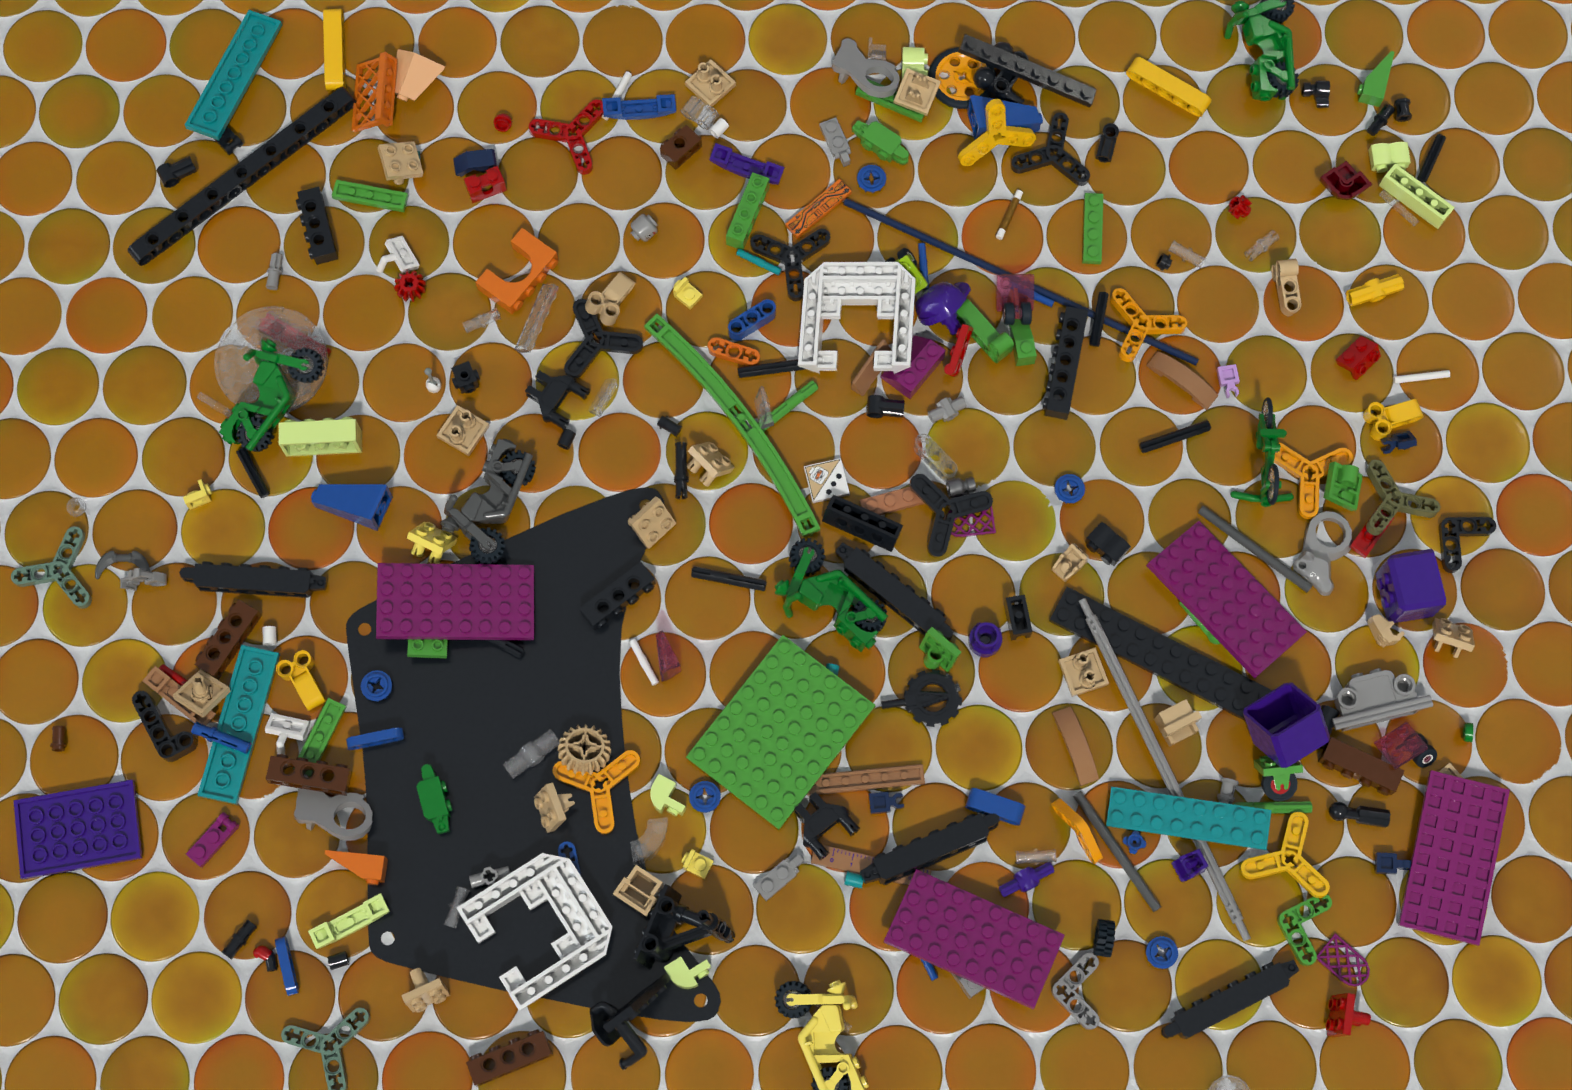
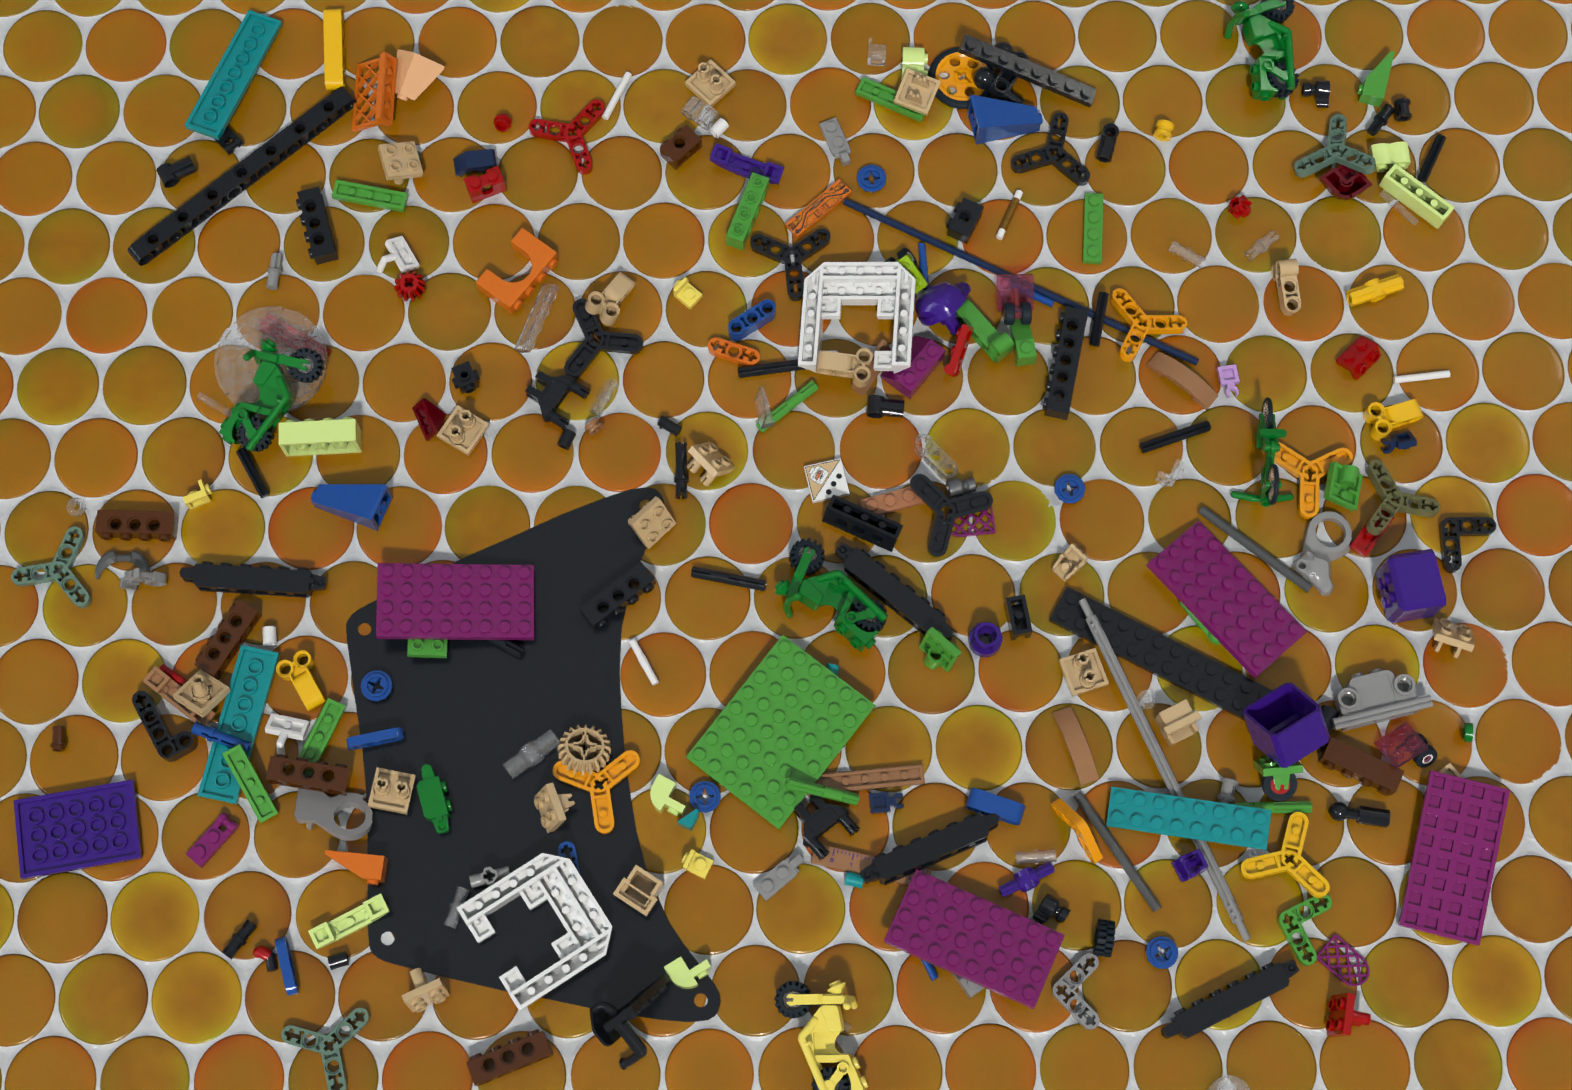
light yellow plate [407,522,458,564] -> none
white hinge [424,368,441,393] -> none
dark grey piece [440,439,536,564] -> none
clear pin [462,308,501,333] -> none
blue slope [602,94,676,120] -> none
light grey head [630,214,658,242] -> none
clear brick [630,817,668,866] -> none
black plate [633,884,735,969] -> none
bright green piece [644,314,820,538] -> none
clear pink slope [656,630,681,682] -> none
teal piece [736,248,782,276] -> none
light grey animal [832,38,900,98] -> none
bright green hinge [852,120,909,165] -> none
black bar [881,669,962,727] -> none
light grey axle [928,396,967,423] -> none
yellow piece [958,99,1036,166] -> none
black brick [1085,522,1131,566] -> none
blue plate [1123,831,1146,854] -> none
yellow beam [1126,57,1211,117] -> none
black plate [1156,253,1172,271] -> none
tan hand [1367,614,1405,648] -> none
dark blue plate [1375,852,1411,875] -> none
none -> reddish brown brick [95,510,179,542]
none -> bright green plate [222,743,279,823]
none -> tan plate [368,767,416,815]
none -> dark red slope [412,398,447,441]
none -> medium nougat bush [584,418,603,436]
none -> teal slope [677,809,700,831]
none -> bright green axle [785,777,860,805]
none -> tan piece [816,348,873,388]
none -> black brick [946,198,984,244]
none -> black piece [1032,893,1071,924]
none -> clear plate [1137,690,1156,709]
none -> yellow wheel [1153,120,1174,142]
none -> clear bracket [1155,459,1185,487]
none -> sand green piece [1294,114,1376,178]

